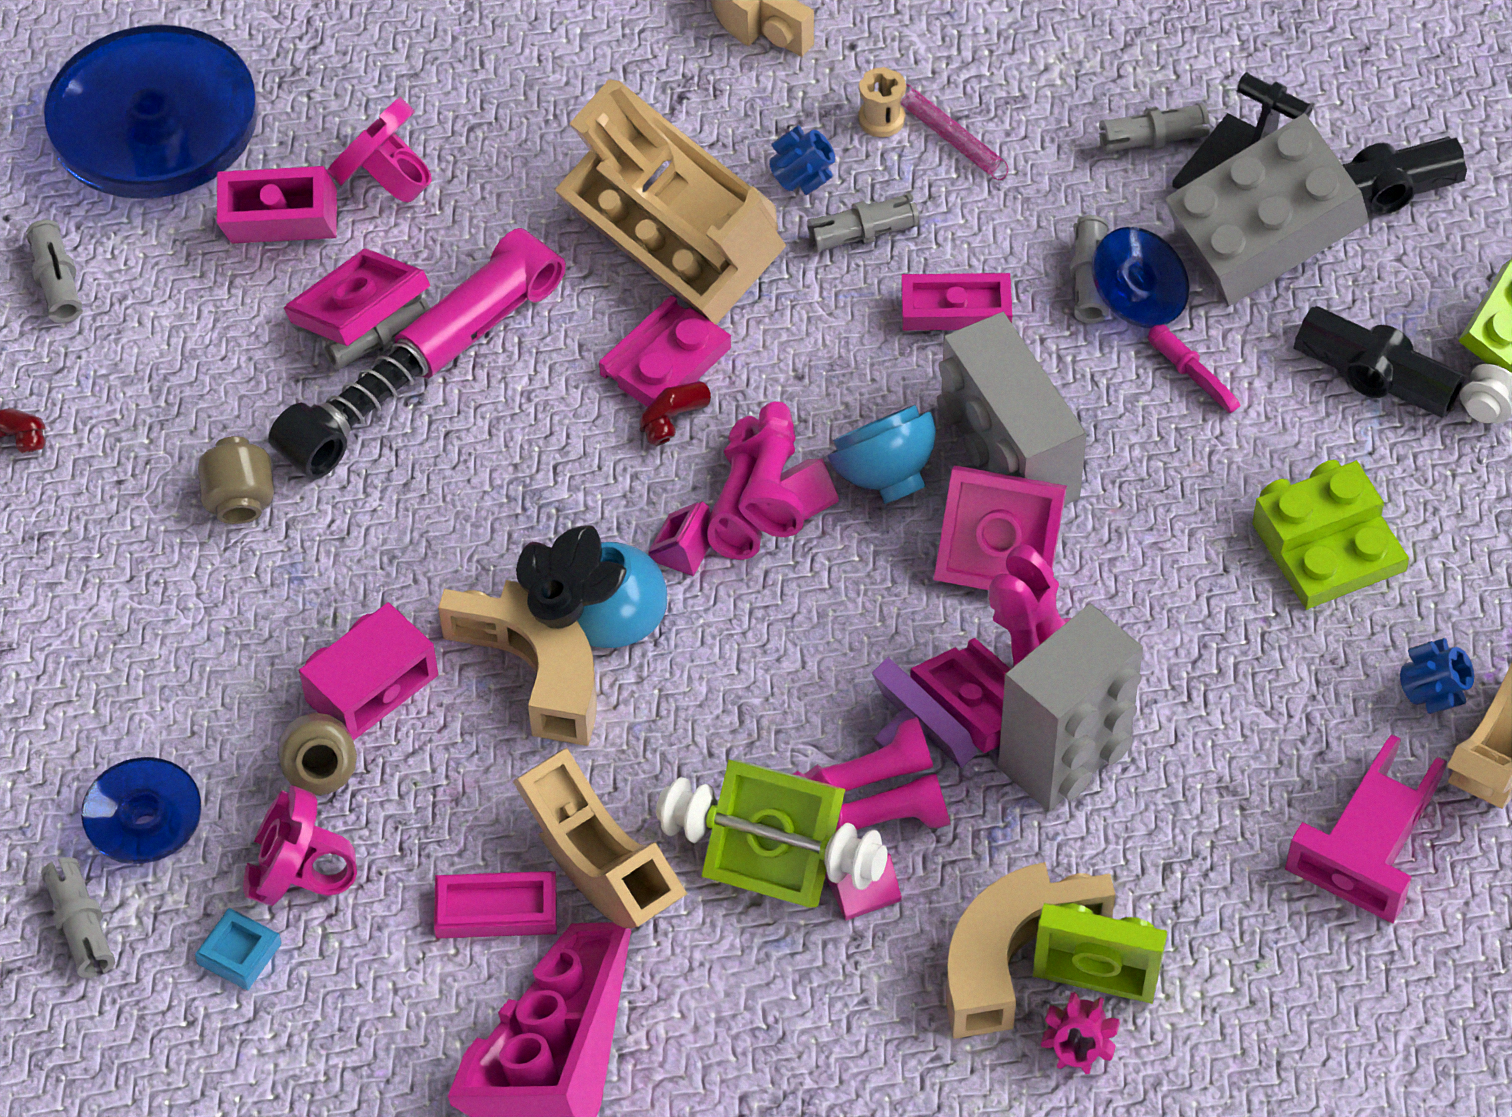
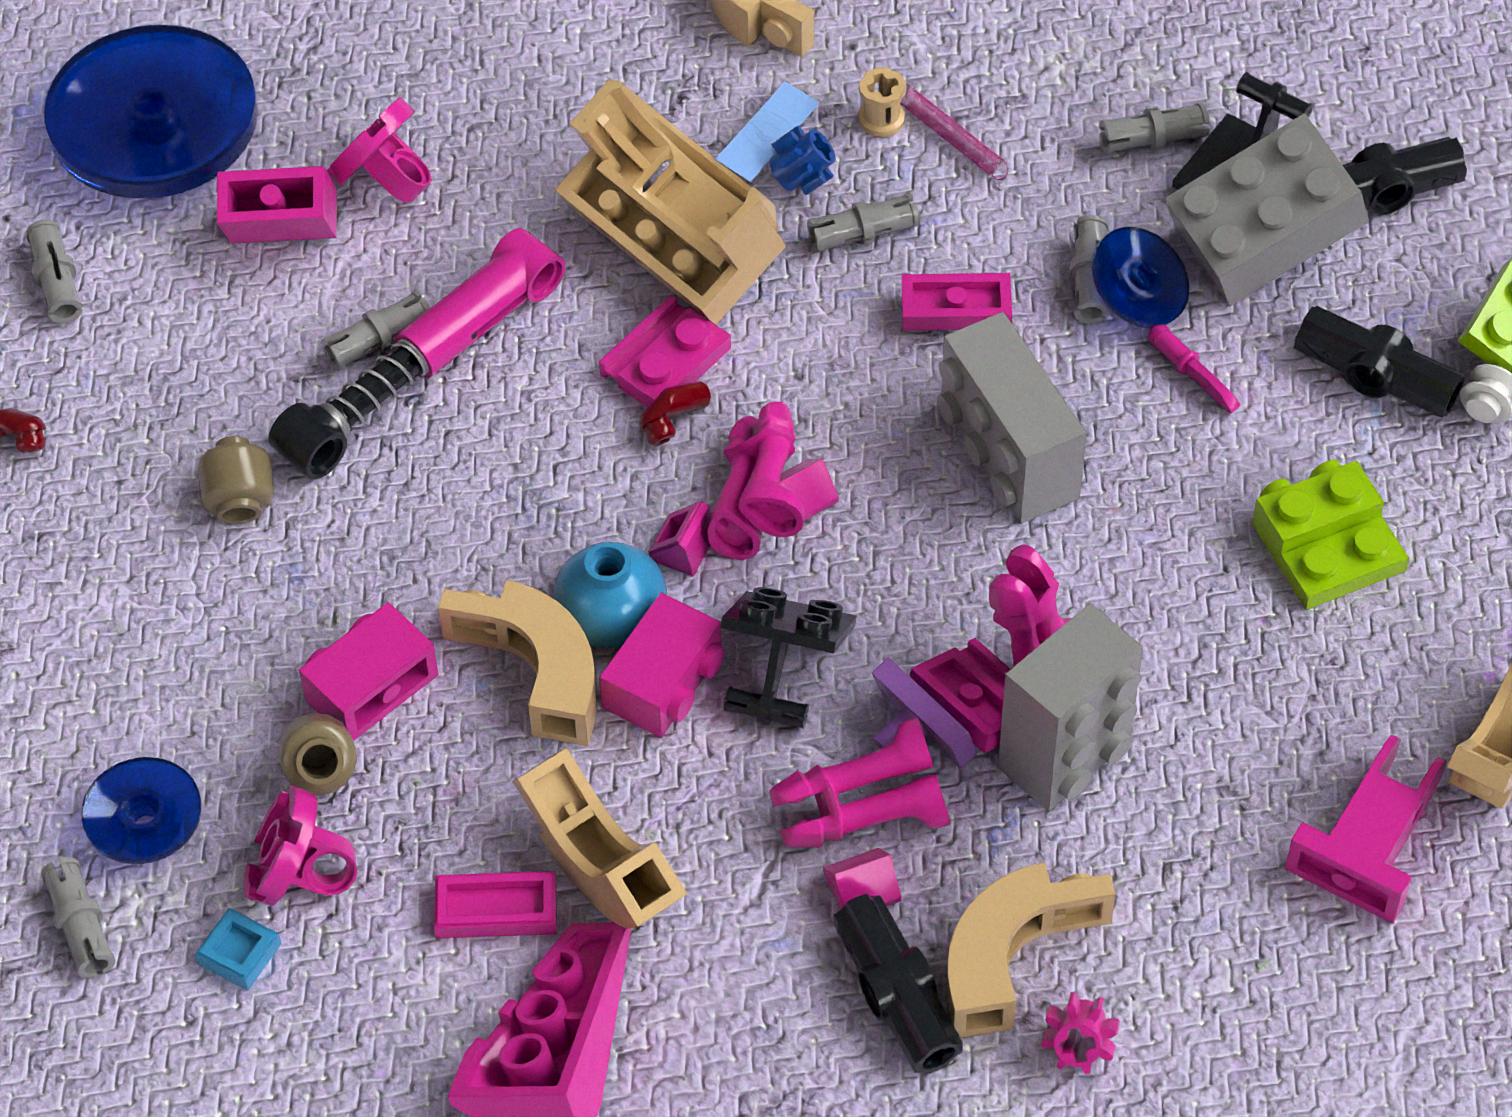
dark pink tile [284,248,431,346] -> none
black plate [516,525,627,629] -> none
lime plate [656,759,887,907] -> none
dark azure piece [827,405,936,504] -> none
dark pink plate [933,465,1067,590] -> none
lime plate [1032,903,1167,1004] -> none
blue gear [1400,638,1475,714] -> none
none -> dark pink brick [599,592,725,738]
none -> light blue piece [715,81,819,182]
none -> black plate [720,587,857,729]
none -> black piece [834,893,963,1074]

